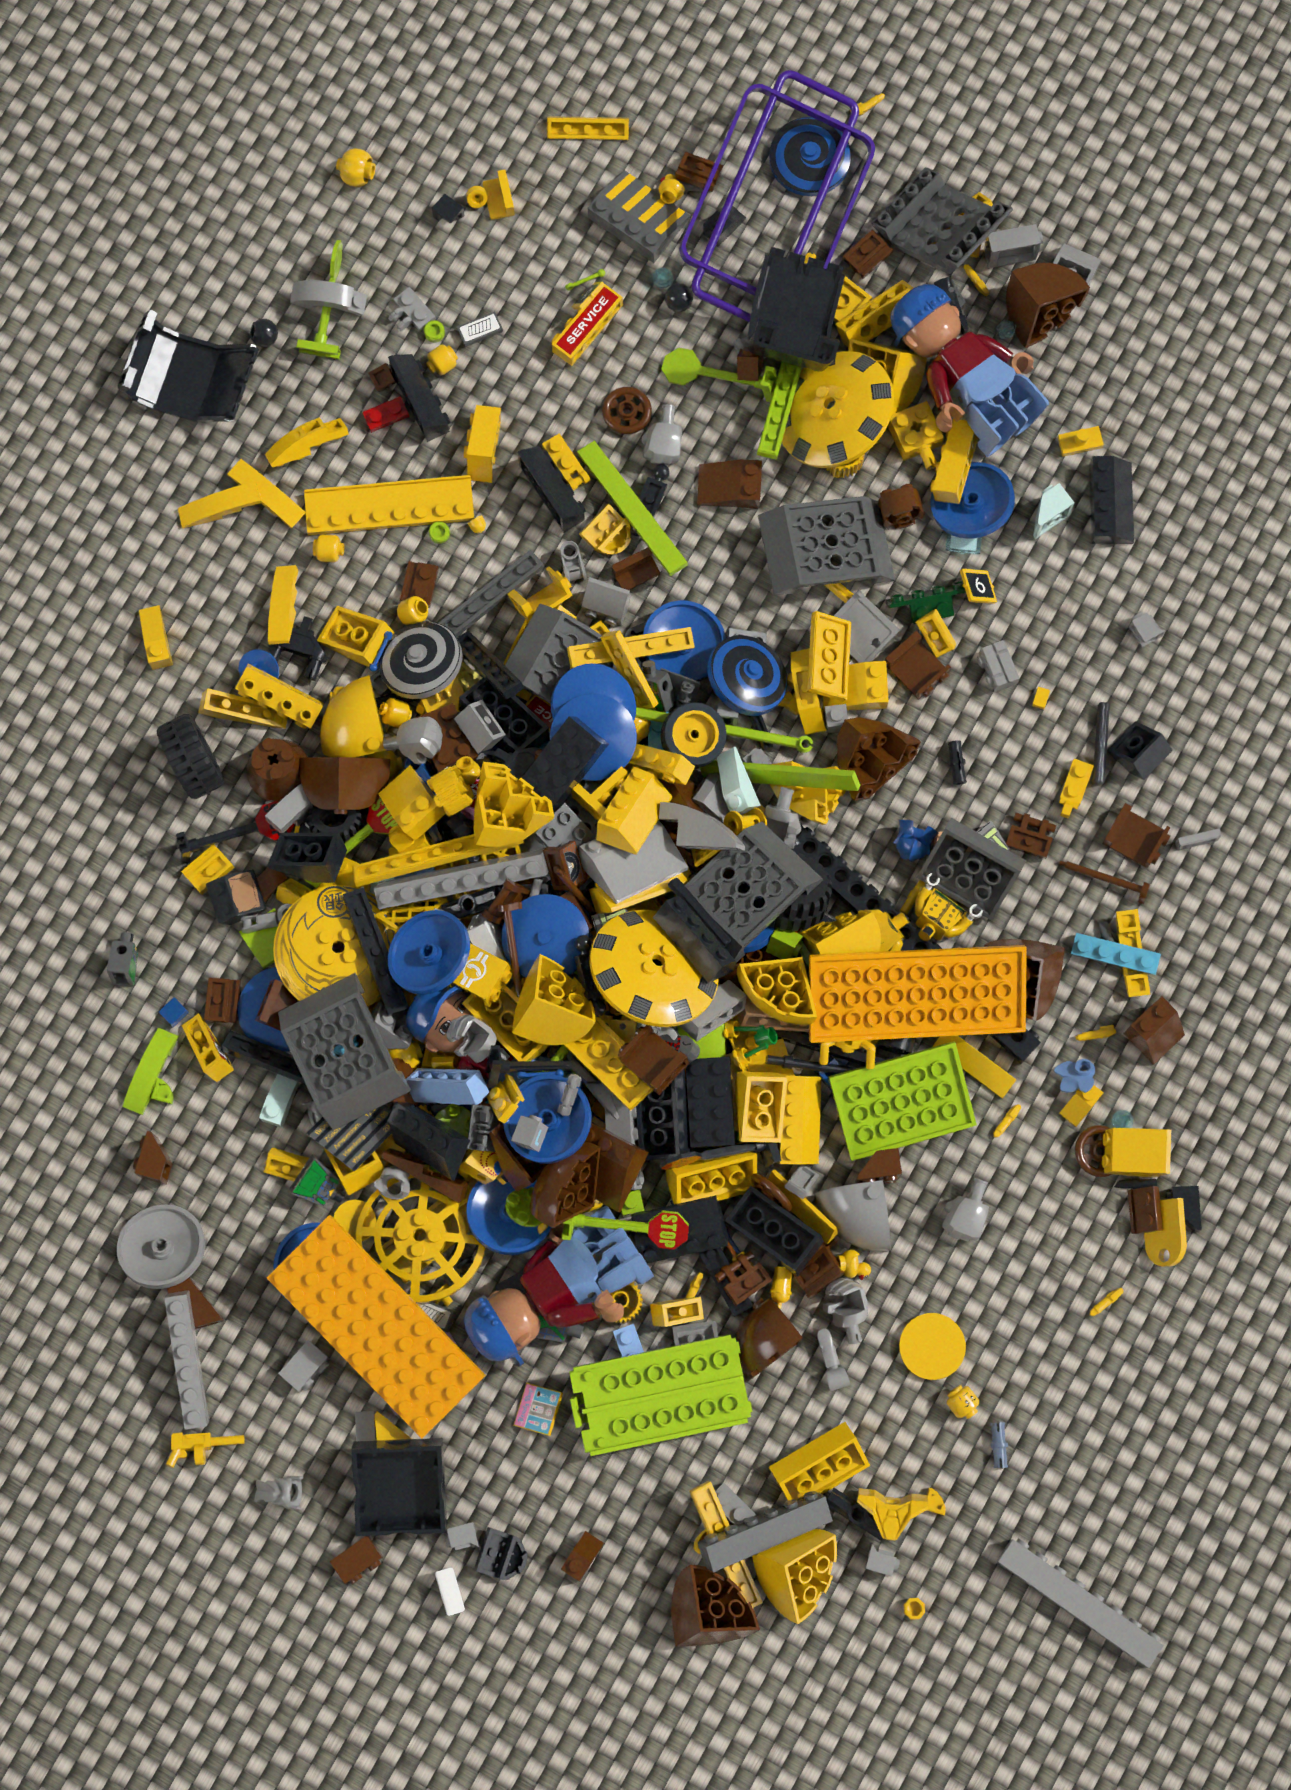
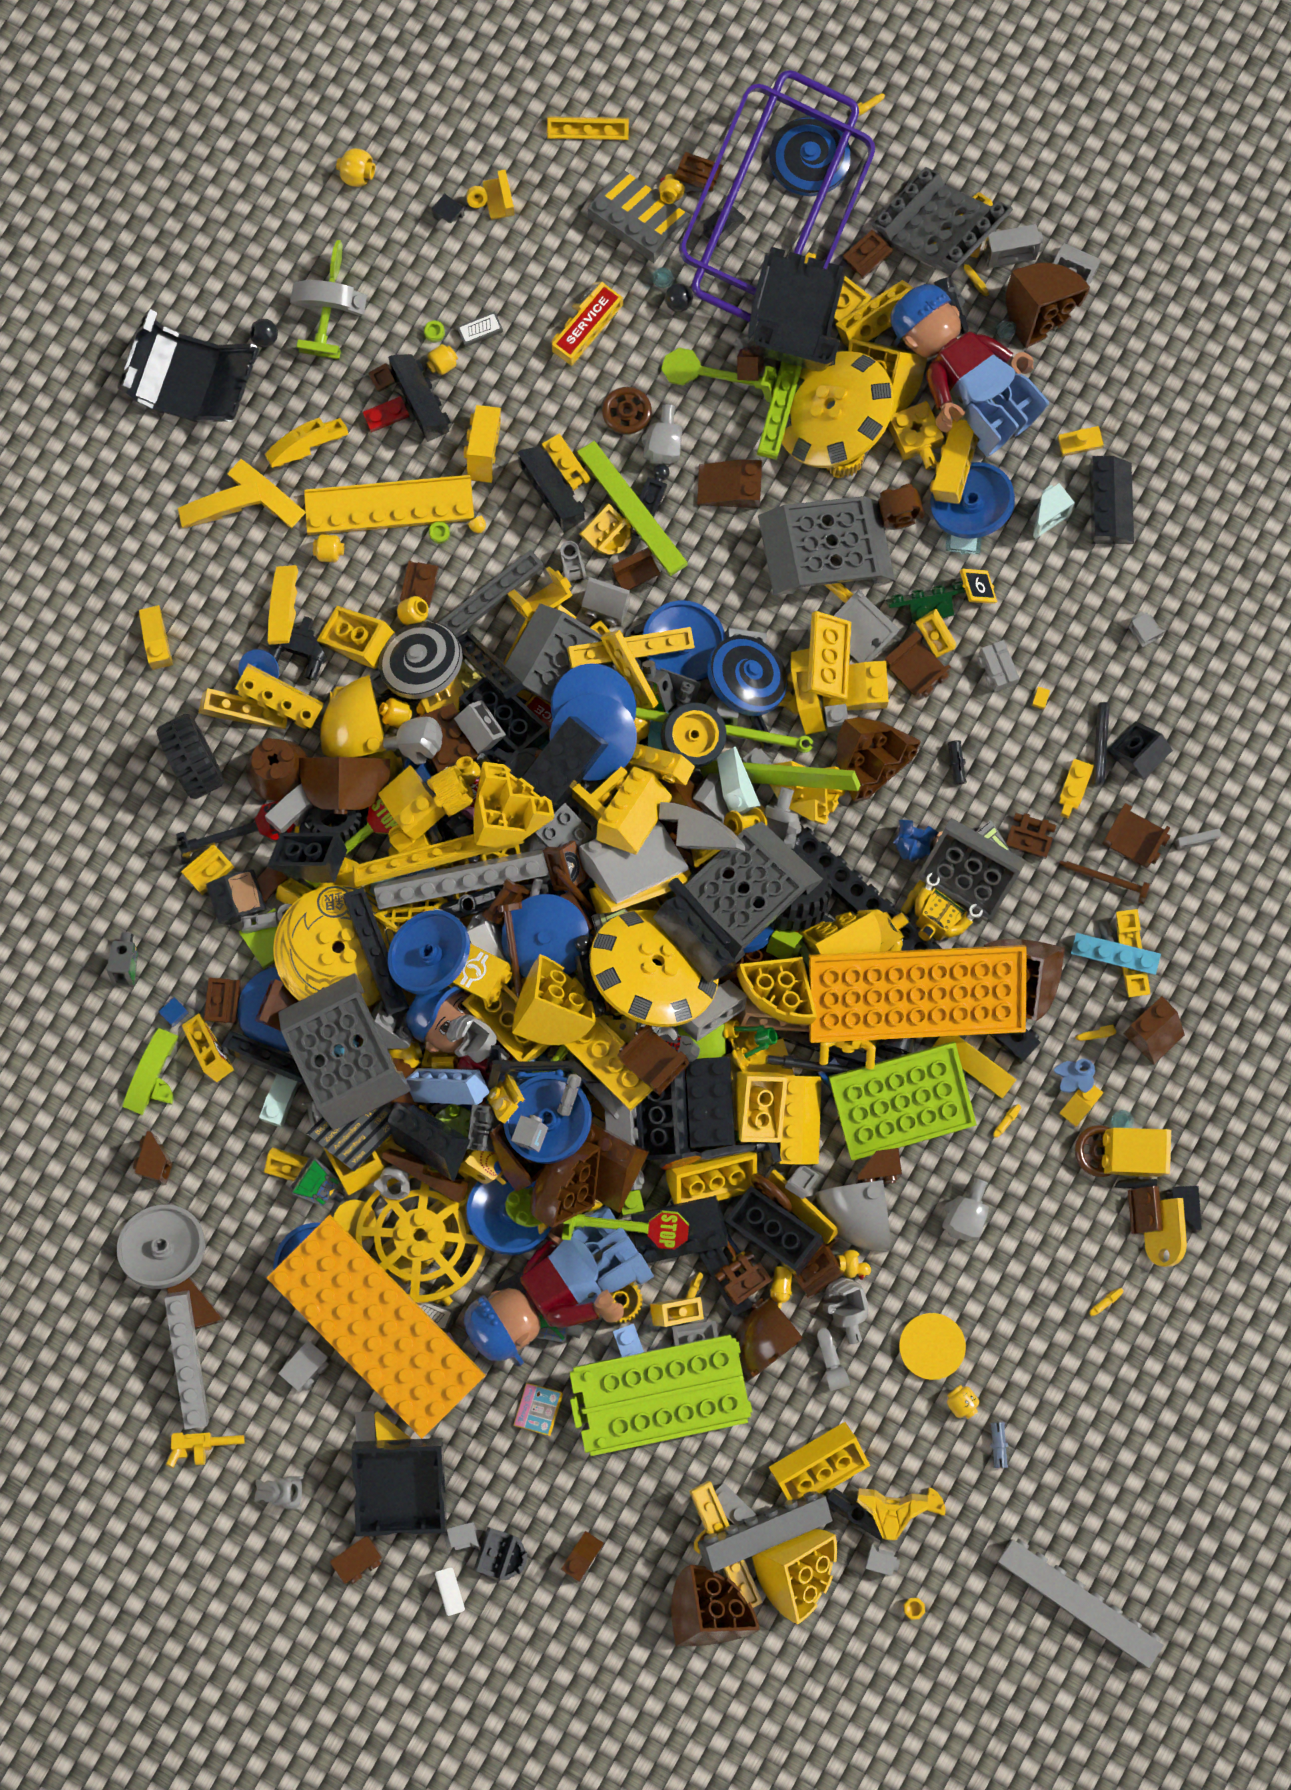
blue hinge [369,631,393,672] -> none
light grey hinge [388,287,436,331] -> none
lime hinge [565,269,605,291] -> none

